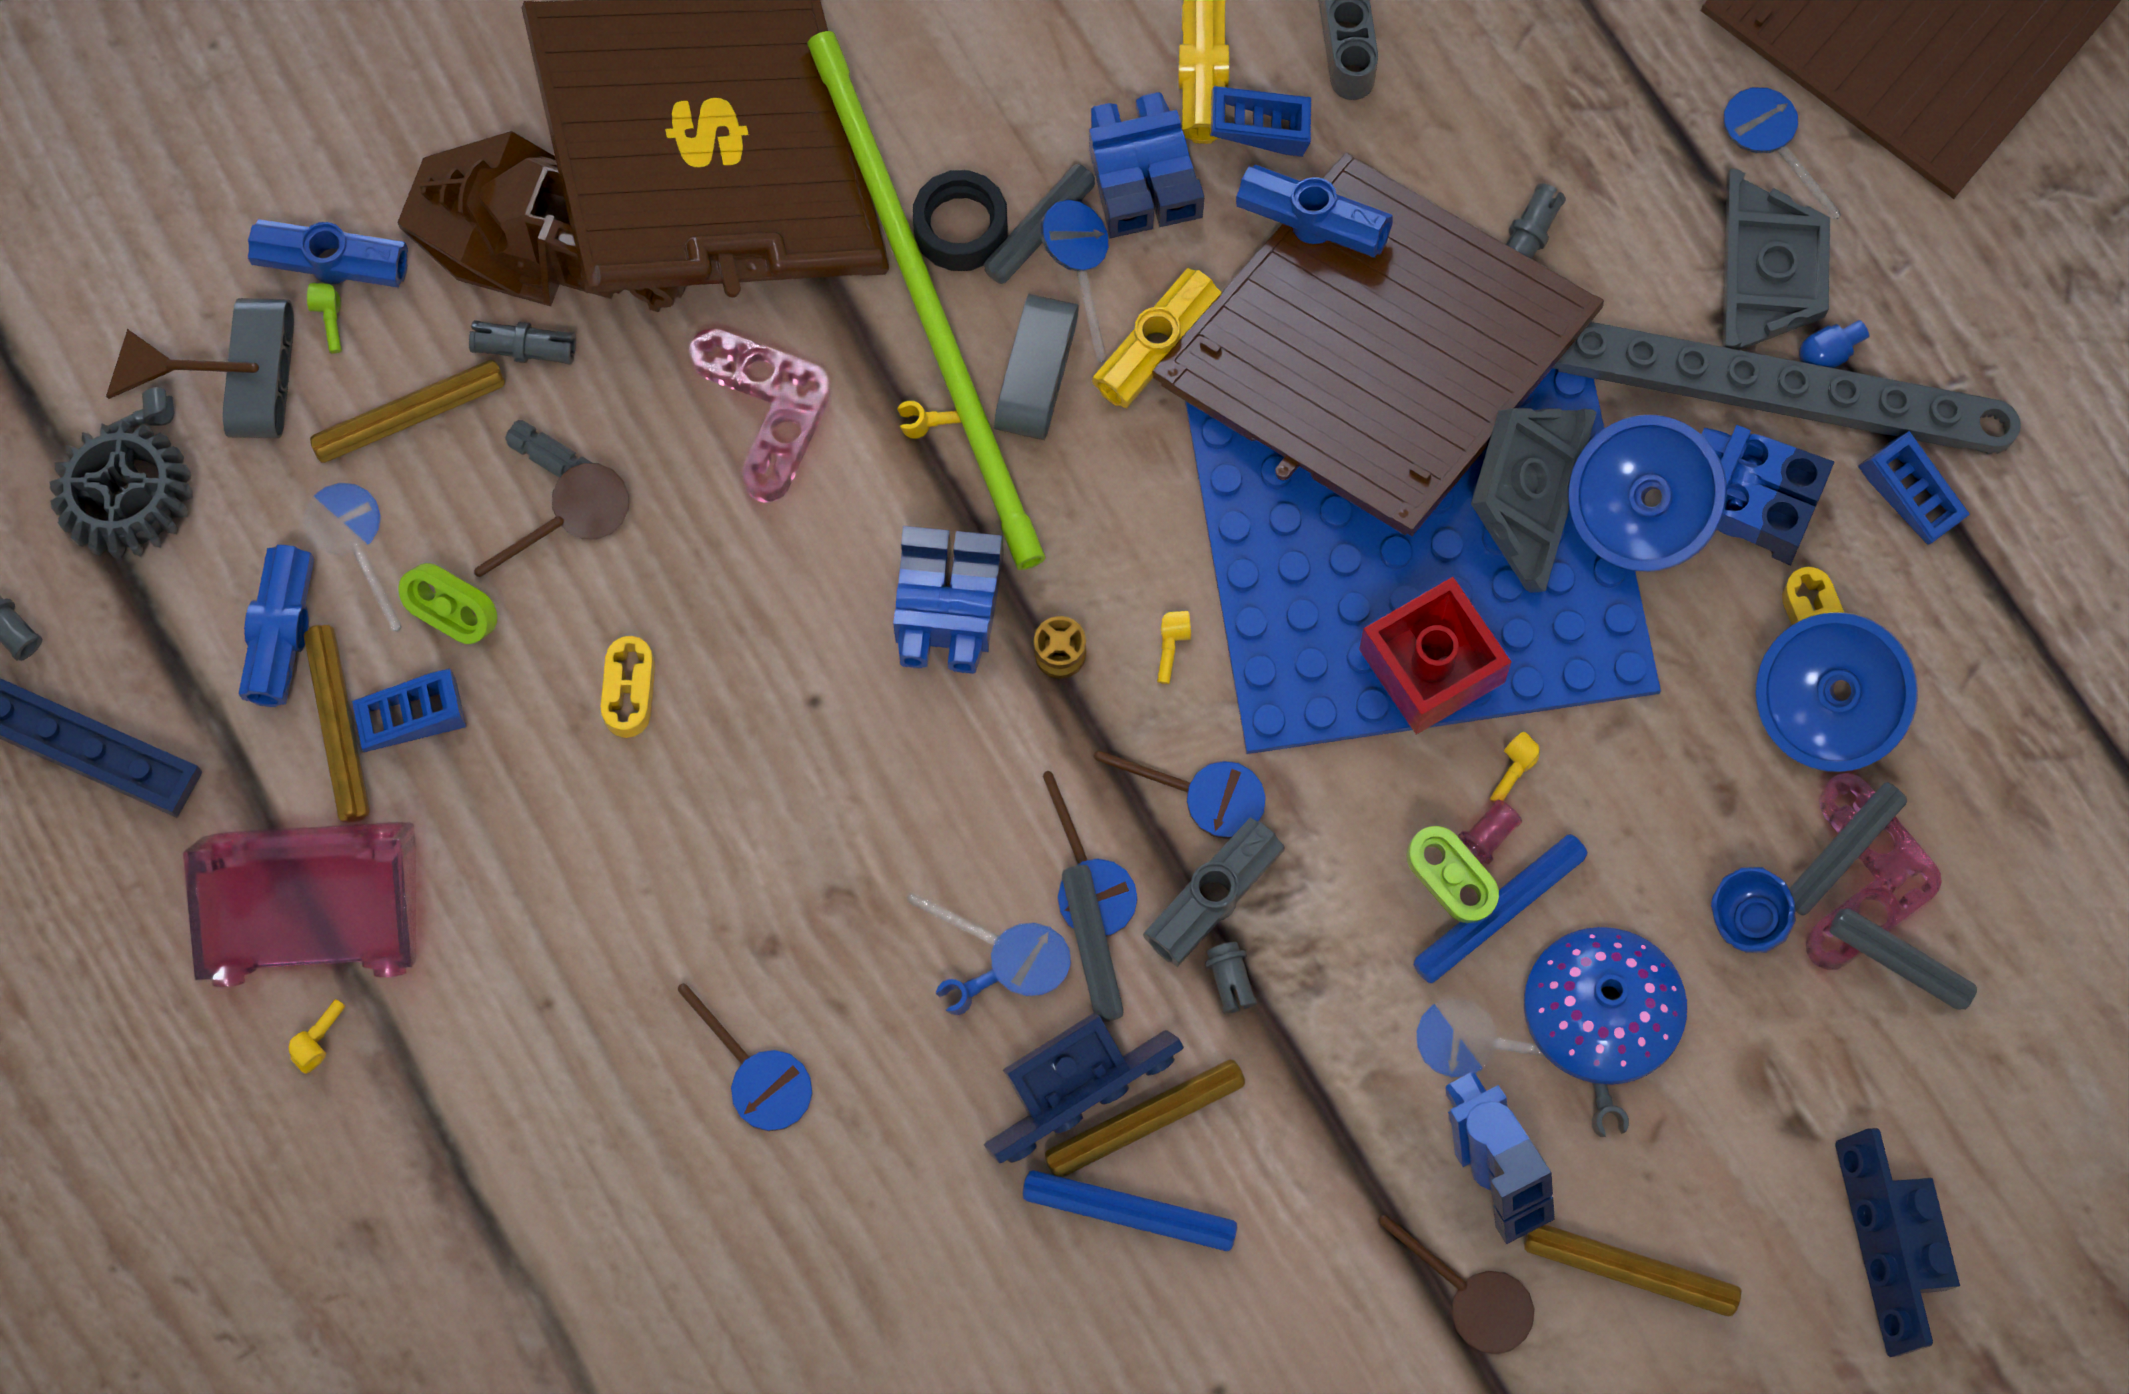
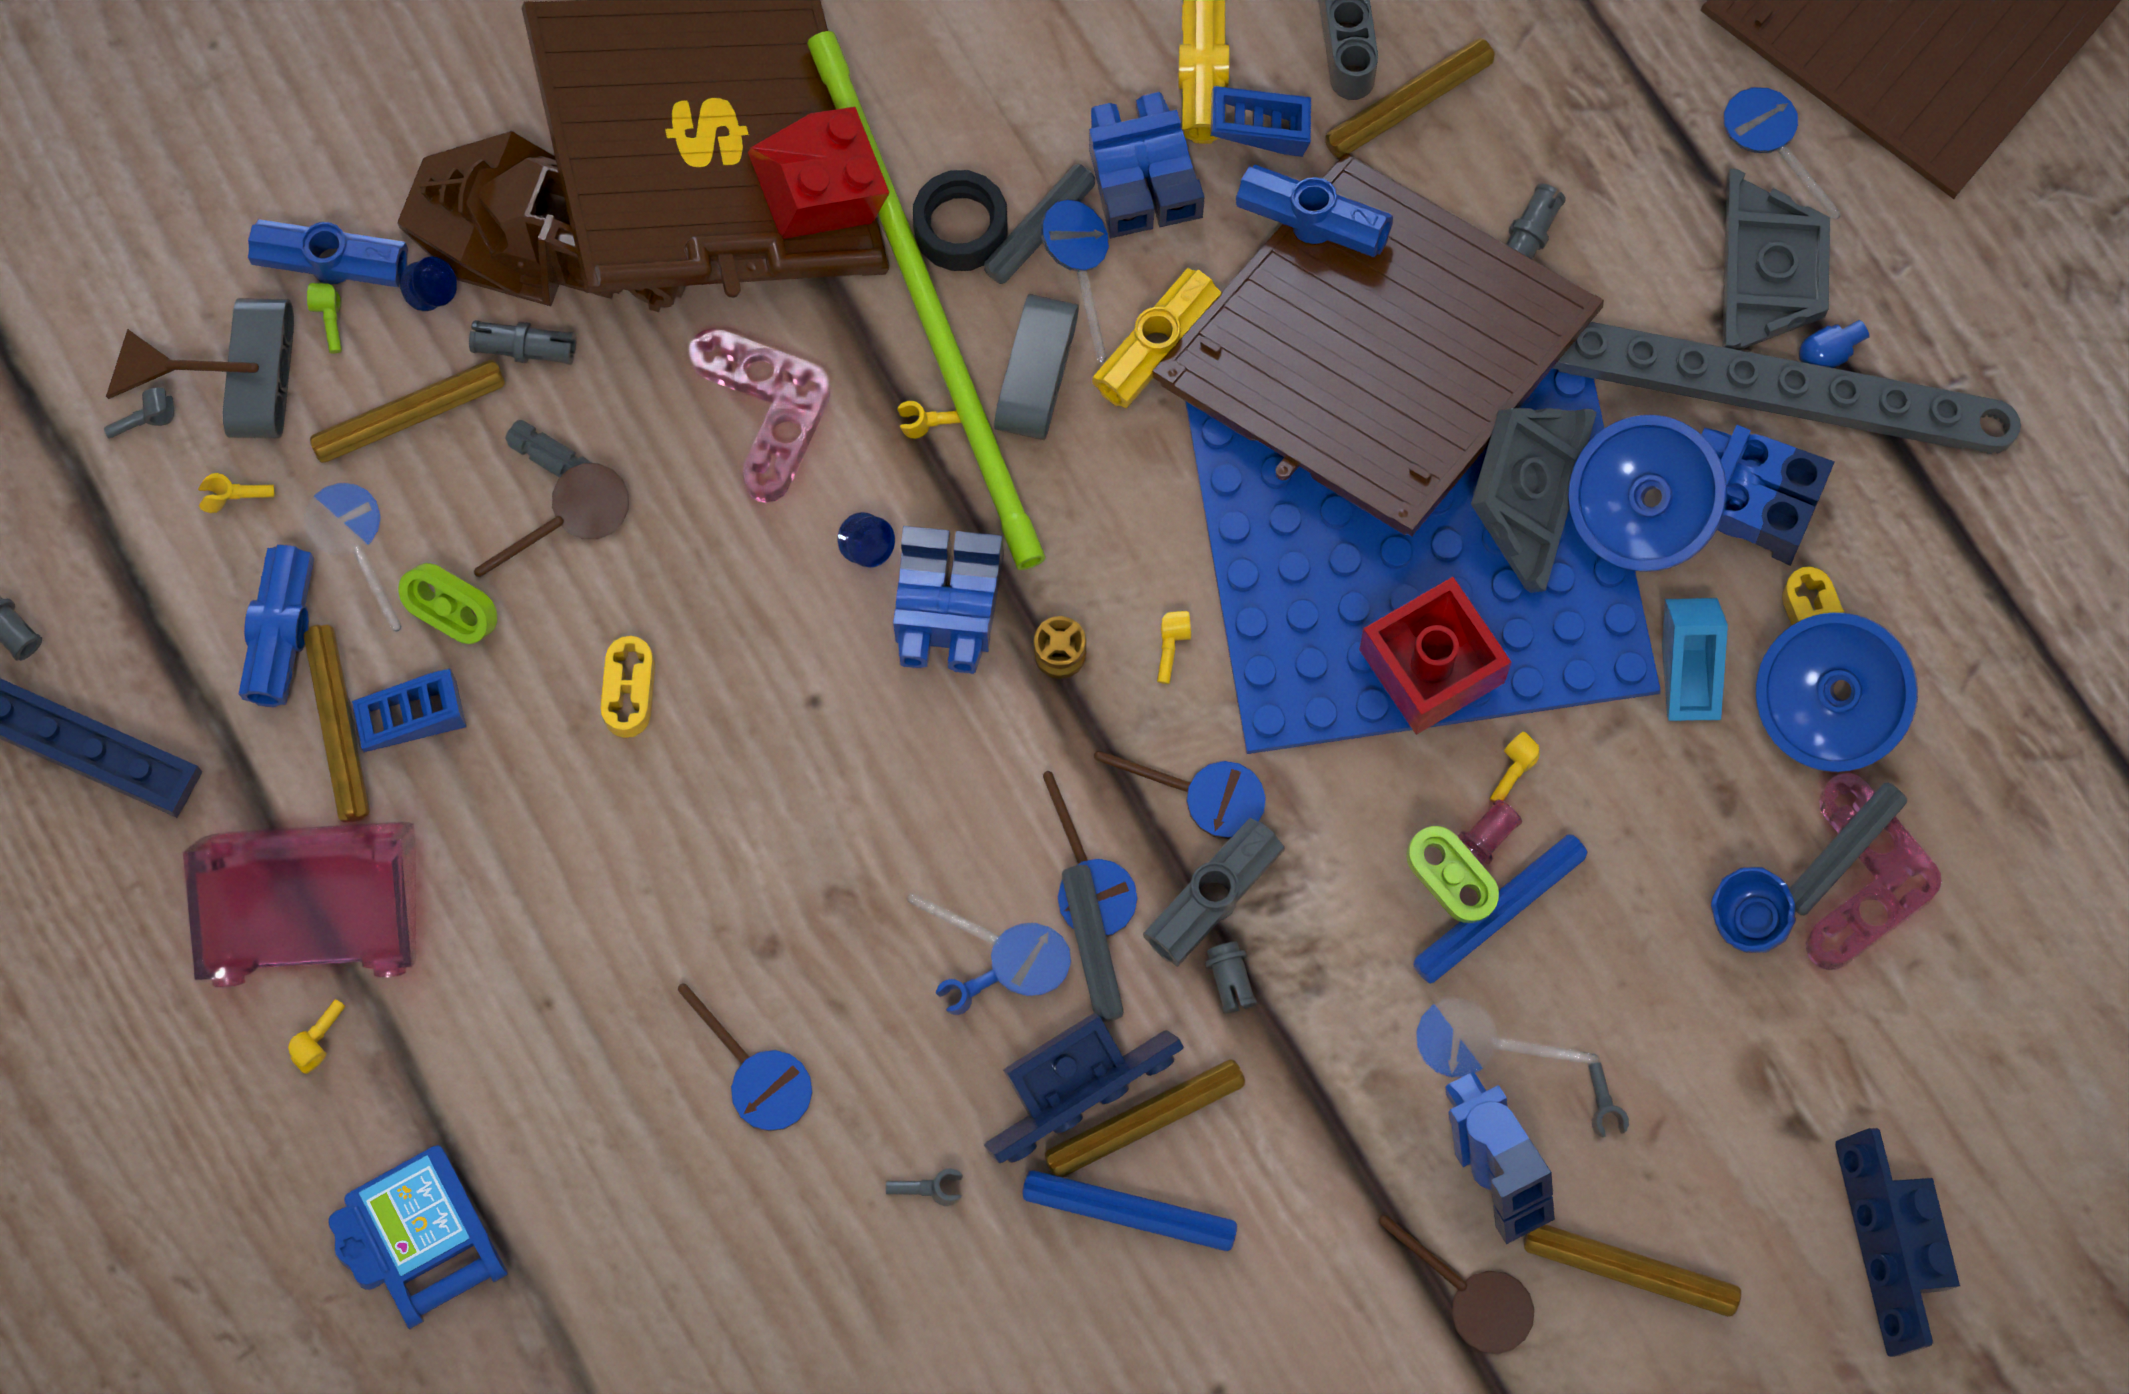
dark grey gear [49,420,193,559] -> none
blue dish [1524,927,1687,1085] -> none
dark grey axle [1830,908,1977,1010] -> none
blue slope [1858,431,1970,545] -> none
none -> yellow hand [198,473,274,513]
none -> piece [328,1145,508,1330]
none -> clear blue wheel [400,257,457,312]
none -> red slope [748,107,890,239]
none -> clear blue wheel [837,512,895,568]
none -> dark grey hand [886,1168,963,1206]
none -> pearl gold axle [1325,38,1495,158]
none -> dark azure slope [1662,598,1728,721]

